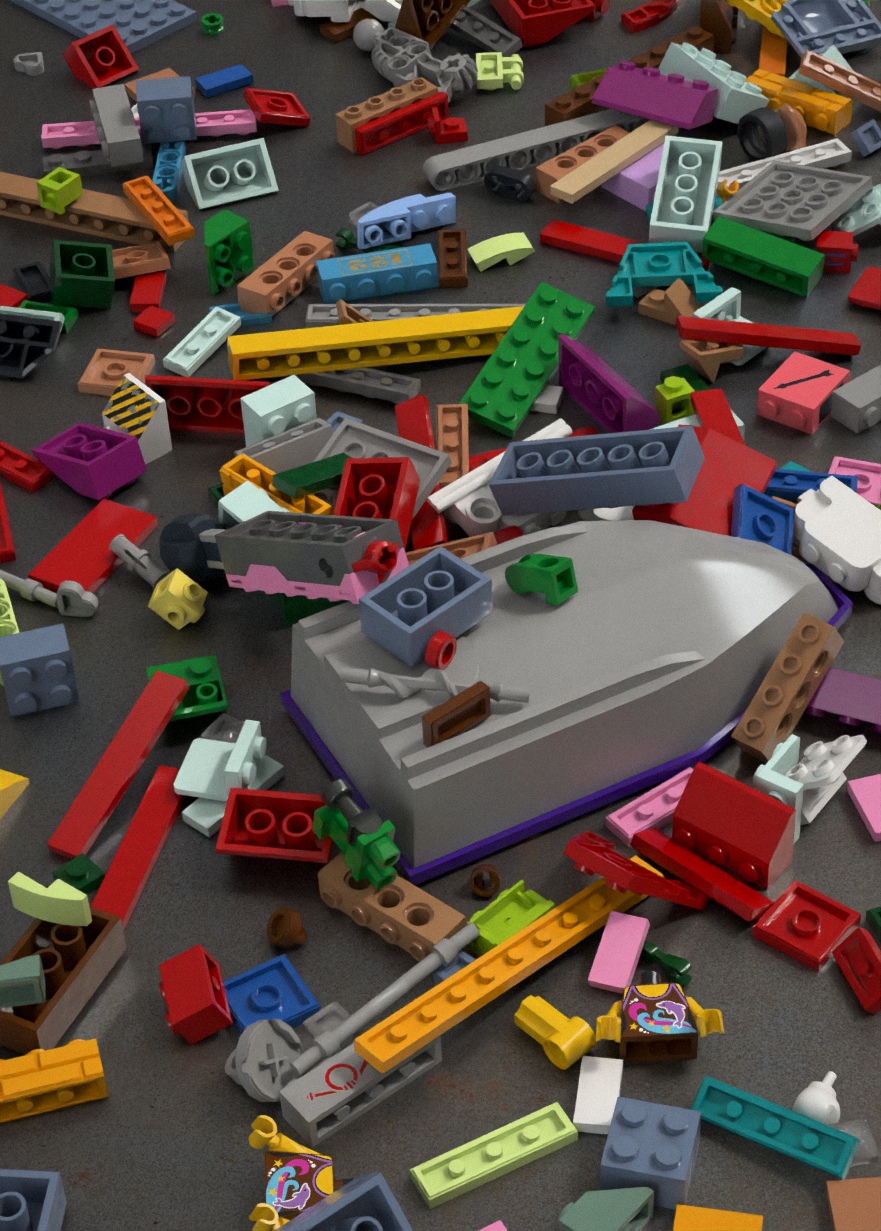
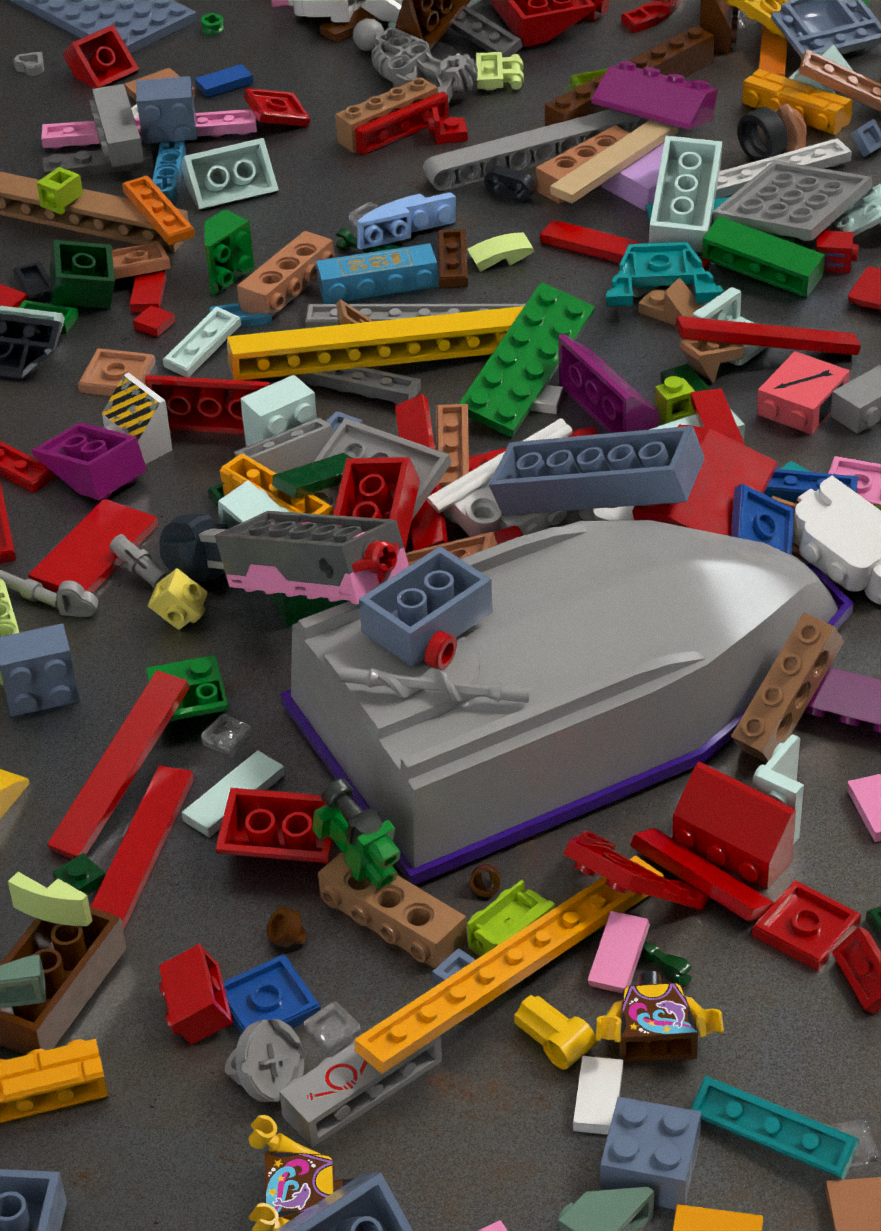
light aqua bracket [173,719,267,802] -> none
light grey bar [290,923,480,1076] -> none
yellowish green tile [410,1102,578,1209] -> none
reddish brown tile [422,681,491,748] -> none
green leg [505,553,578,605] -> none
bright pink tile [605,767,693,847] -> none
light aqua brick [658,42,769,124] -> none
light orange hand [716,179,739,203] -> none
white bracket [784,735,867,825] -> none
white piece [792,1071,841,1127] -> none

